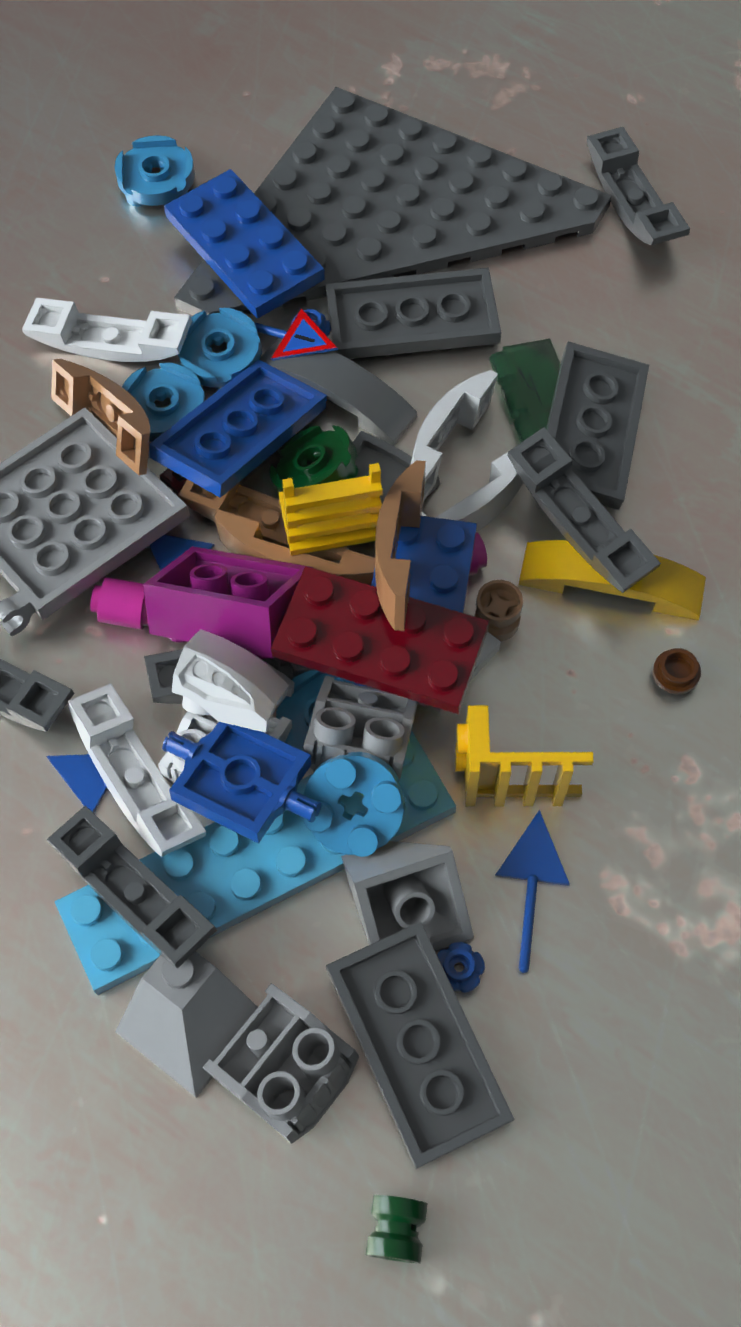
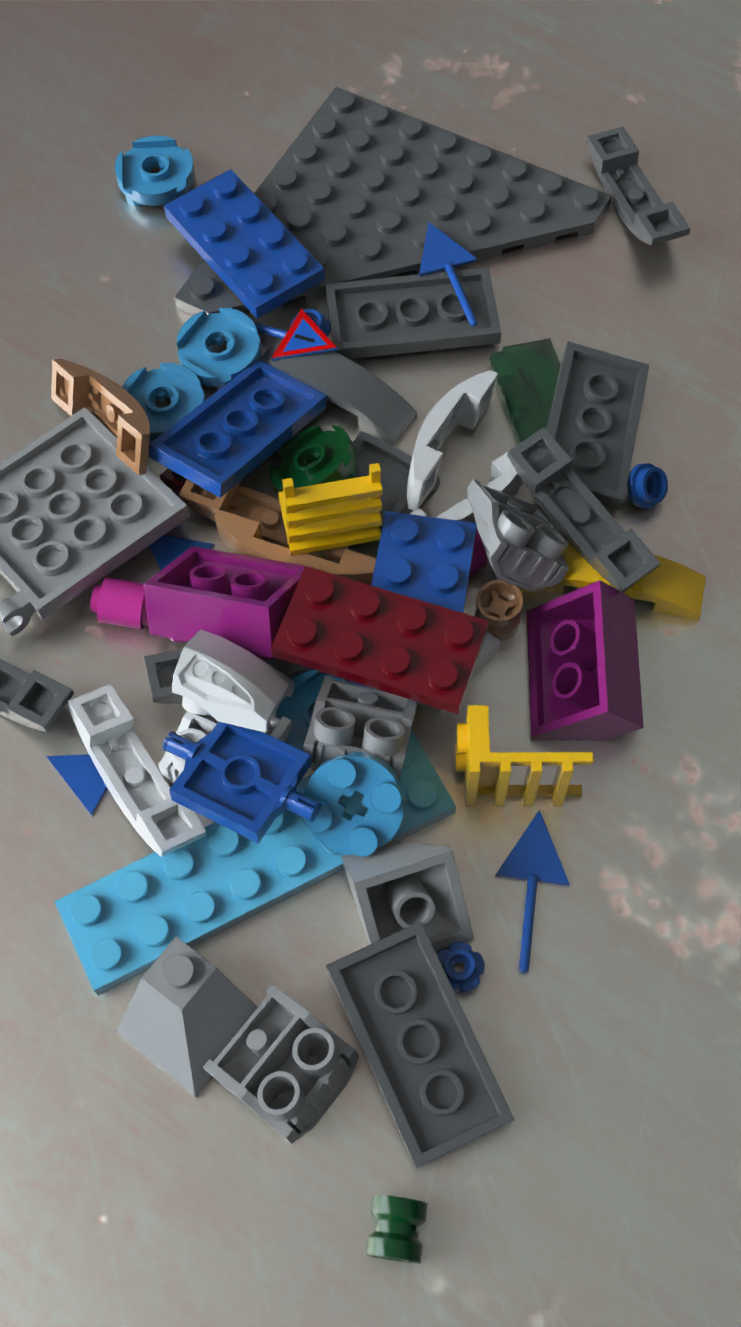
white slope [22,298,192,362] -> none
dark grey slope [47,806,217,969] -> none
medium nougat slope [375,460,426,631] -> none
reddish brown plate [653,648,701,695] -> none
none -> blue piece [419,221,478,327]
none -> light grey slope [467,479,570,592]
none -> magenta slope [527,580,644,741]
none -> blue plate [627,463,668,508]

